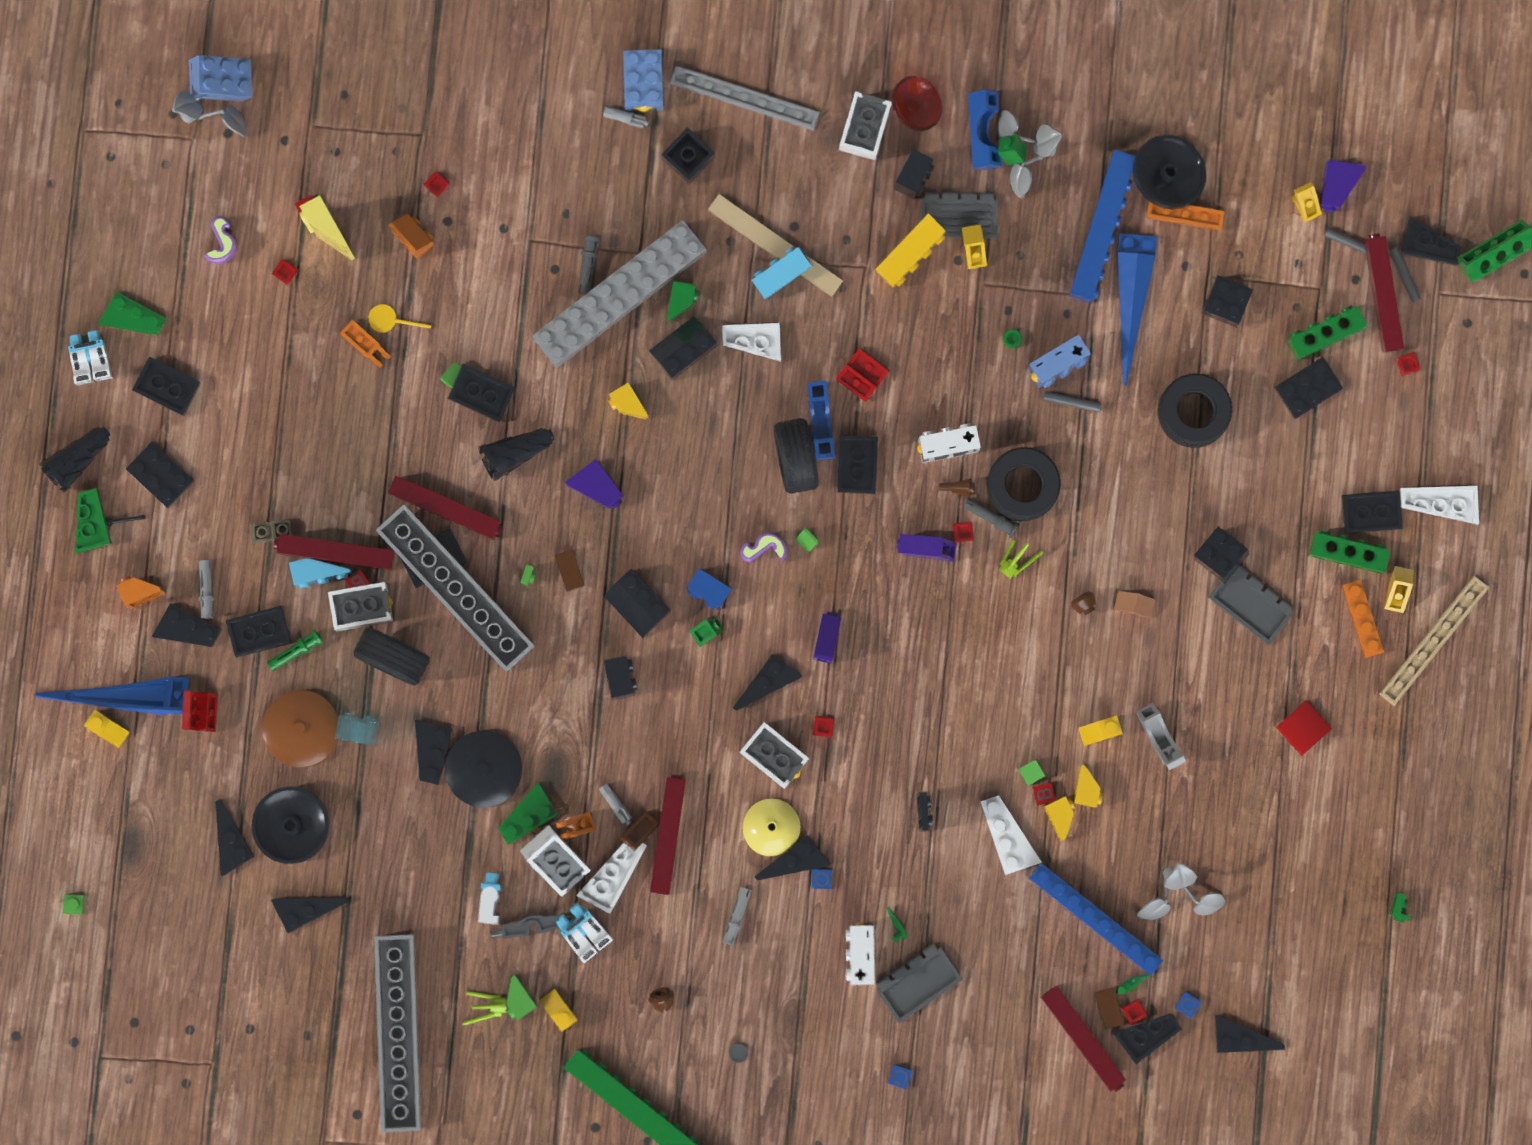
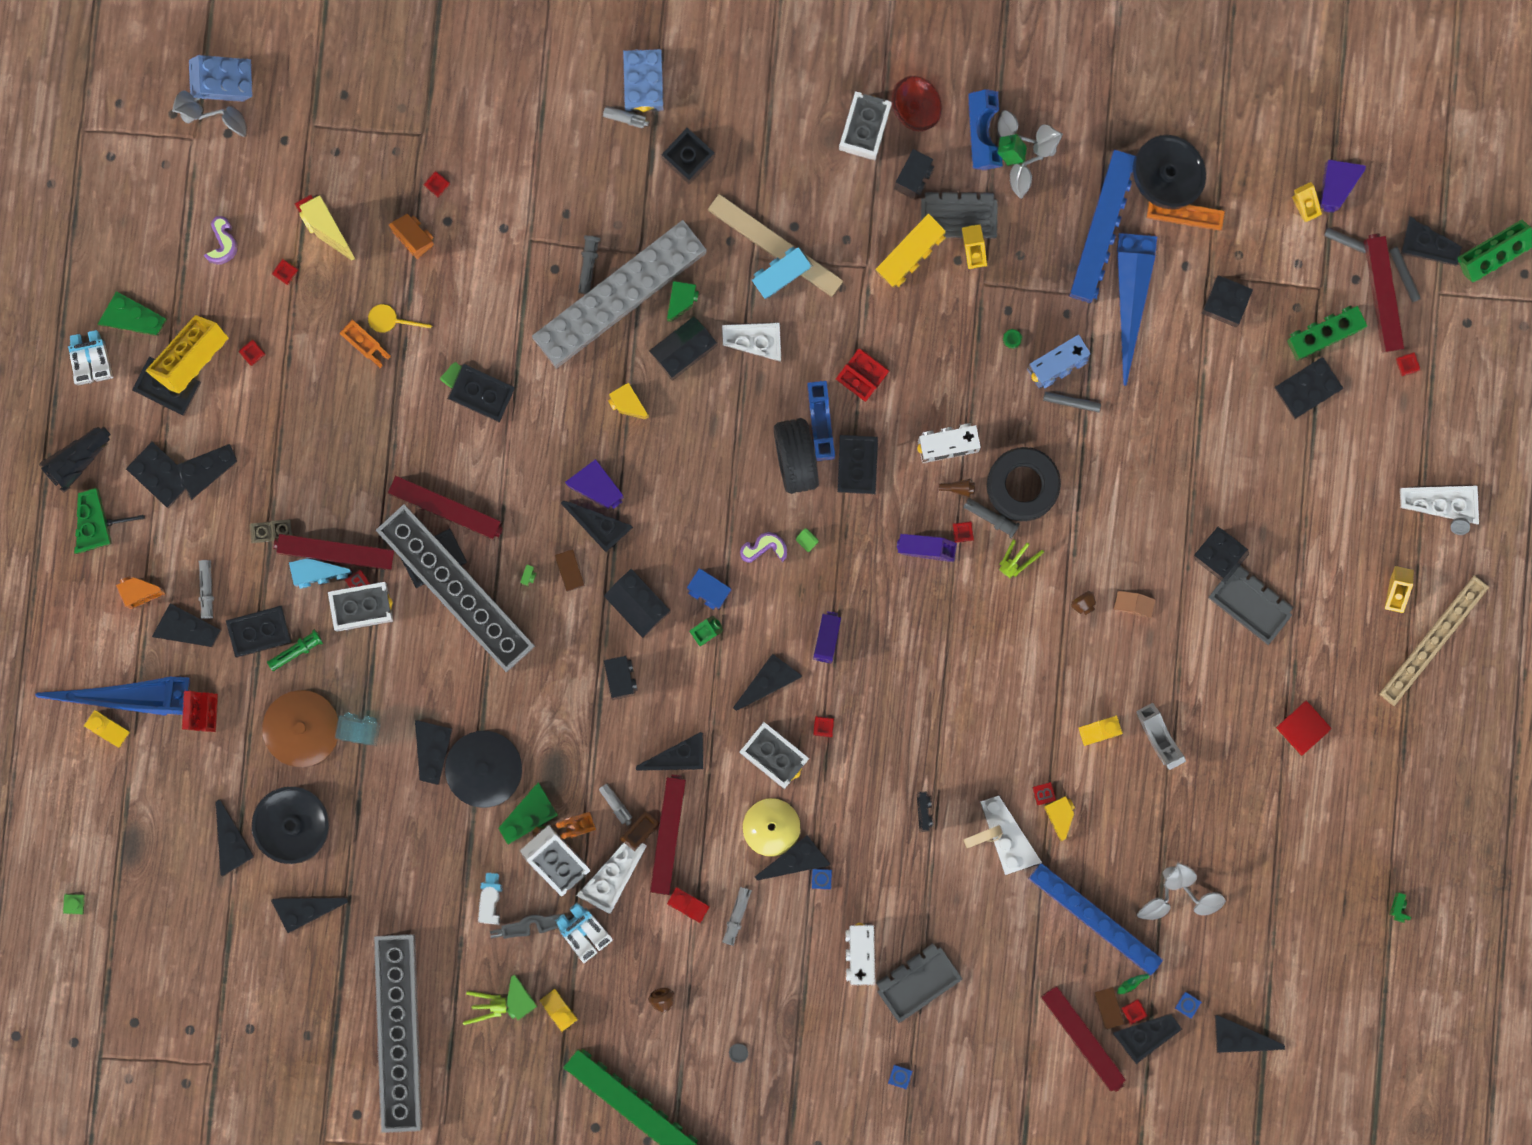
black tyre [353,627,430,686] -> none
black cone [478,428,555,481] -> none
light grey tile [670,65,820,131] -> none
green bar [886,906,907,943] -> none
bright green slope [1018,759,1045,786] -> none
yellow slope [1073,765,1103,808] -> none
black tyre [1158,373,1233,448] -> none
green brick [1308,530,1391,574] -> none
black tile [1341,491,1403,534] -> none
orange plate [1342,579,1384,658] -> none
none -> yellow slope [146,315,228,394]
none -> black wing [176,444,237,501]
none -> red tile [238,339,266,366]
none -> black wing [561,500,633,552]
none -> black wing [636,732,703,771]
none -> red slope [667,887,710,923]
none -> tan piece [963,825,1003,848]
none -> piece [1451,518,1470,535]

